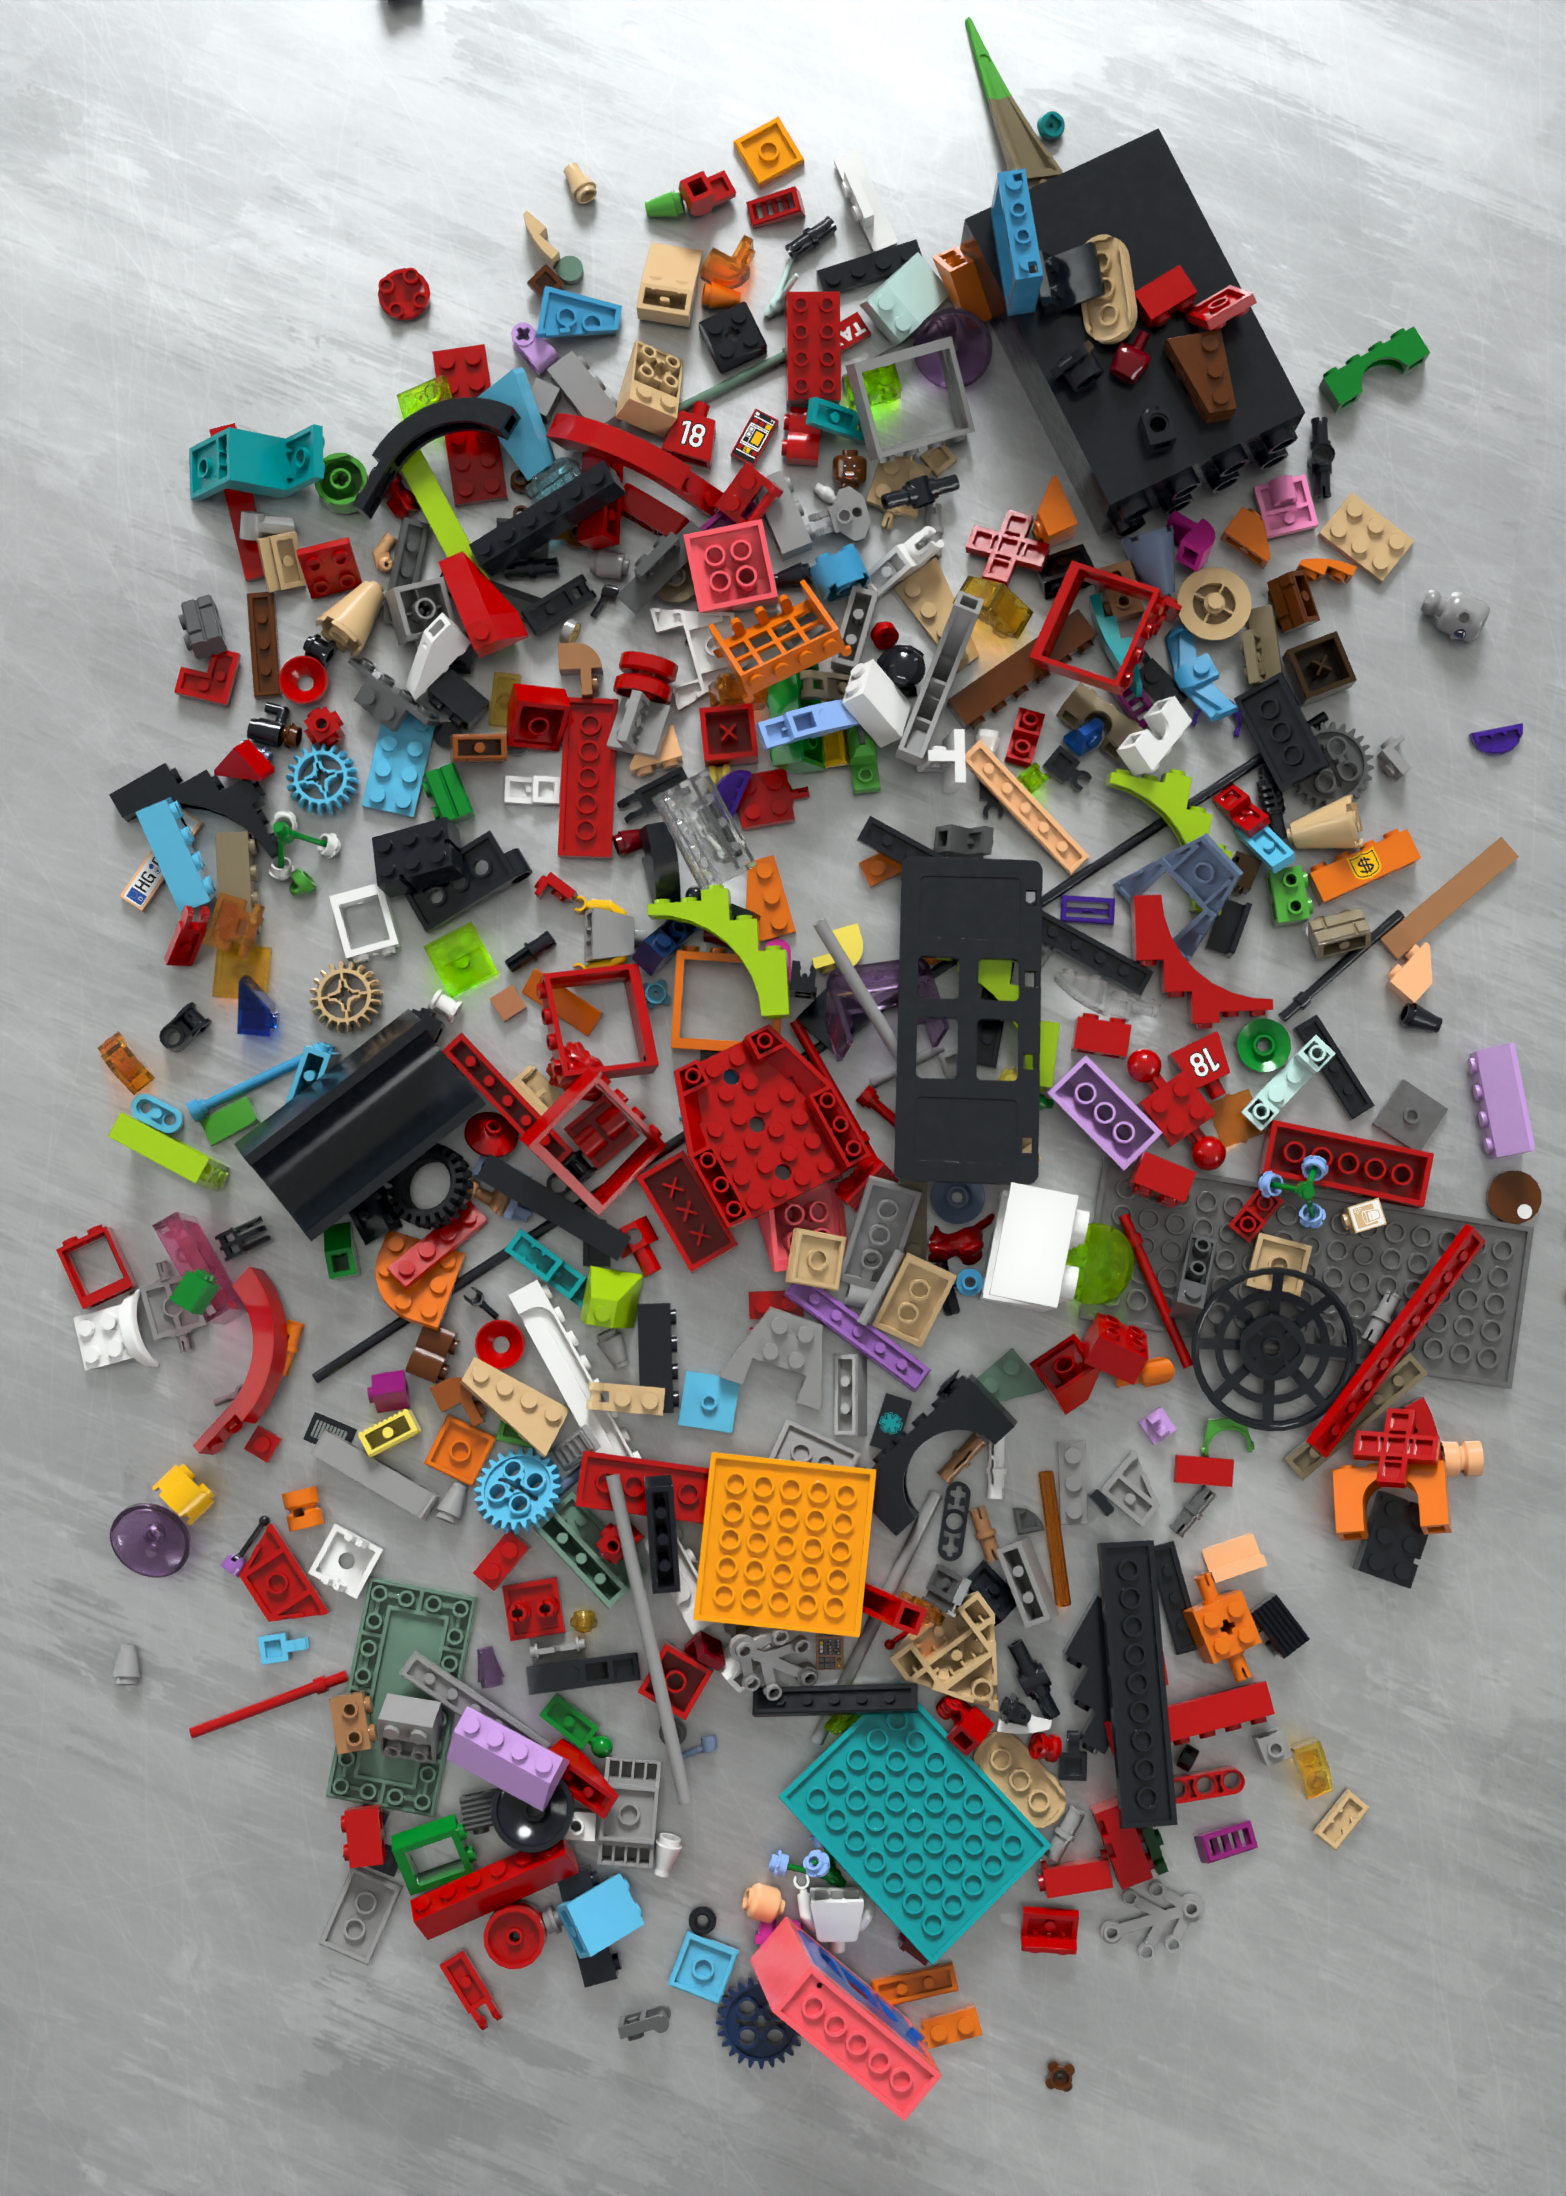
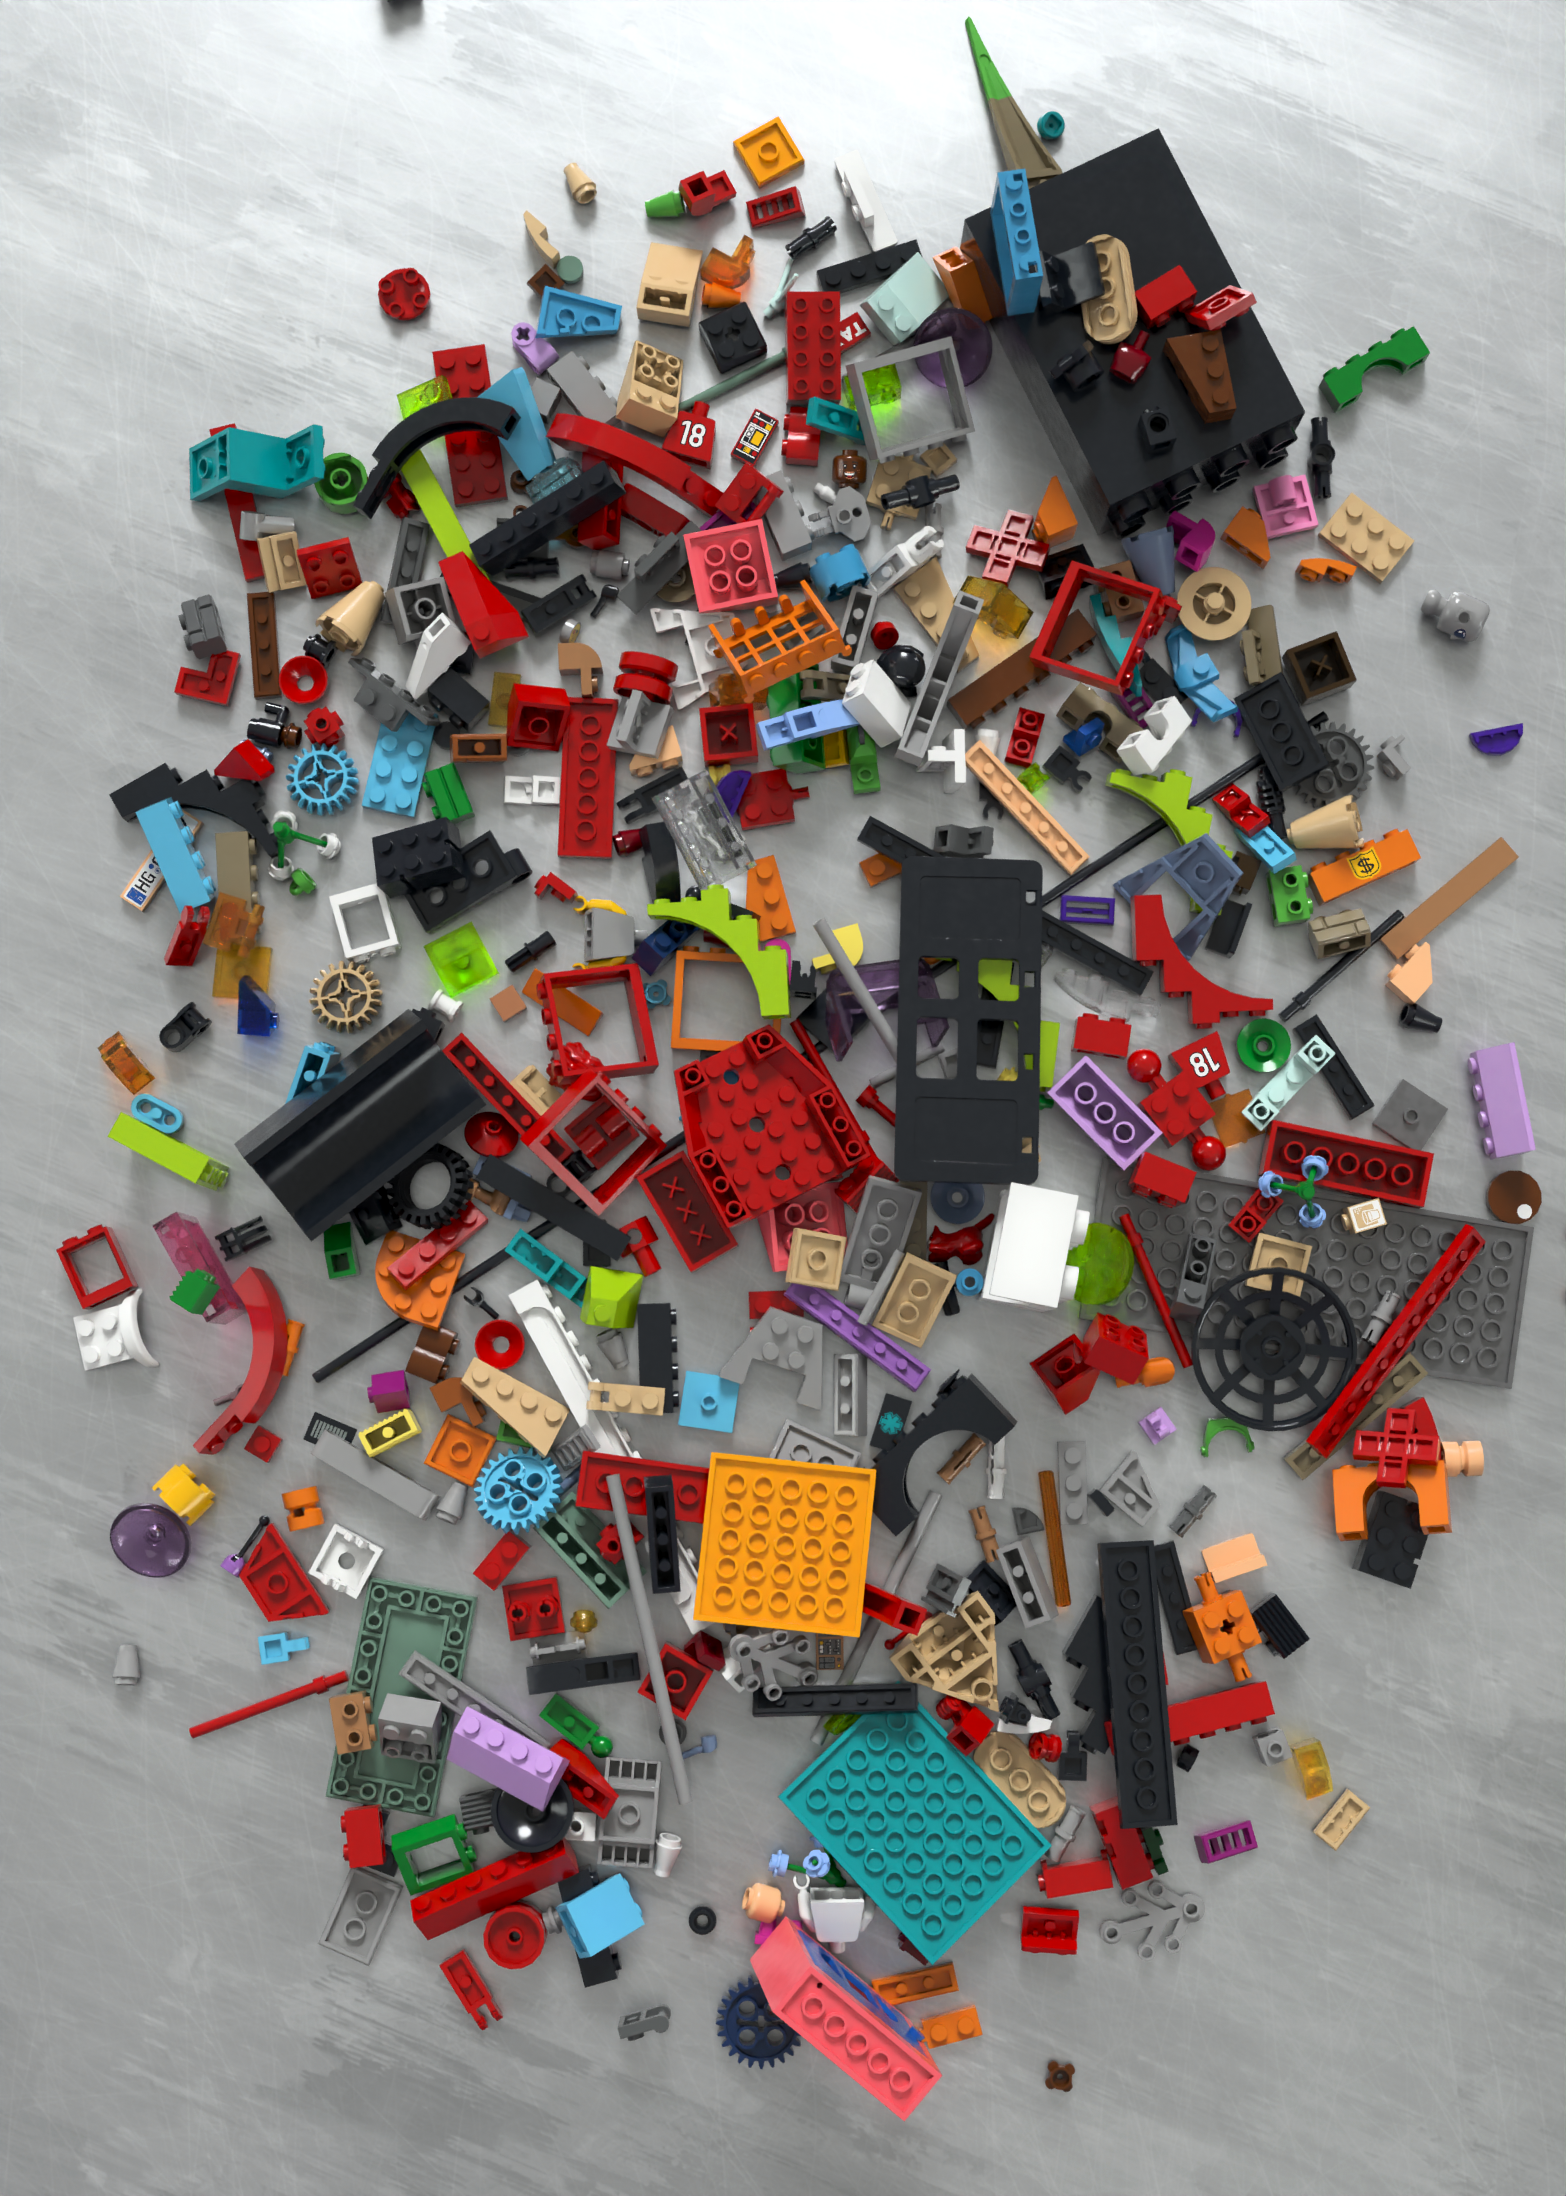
light grey plate [139,1260,208,1353] -> none
dark azure piece [186,1054,302,1122] -> none
bright green slope [200,1096,261,1146] -> none
light nougat arm [372,533,397,572] -> none
clear purple cone [477,1646,505,1689] -> none
medium azure plate [667,1930,739,2005] -> none
clear orange plate [899,1591,945,1627] -> none
black beam [937,1481,971,1561] -> none
sand green wing [977,1348,1047,1402] -> none
red beam [1173,1766,1245,1804] -> none
red slope [1174,1455,1234,1487] -> none
reddish brown brick [1267,570,1320,633] -> none

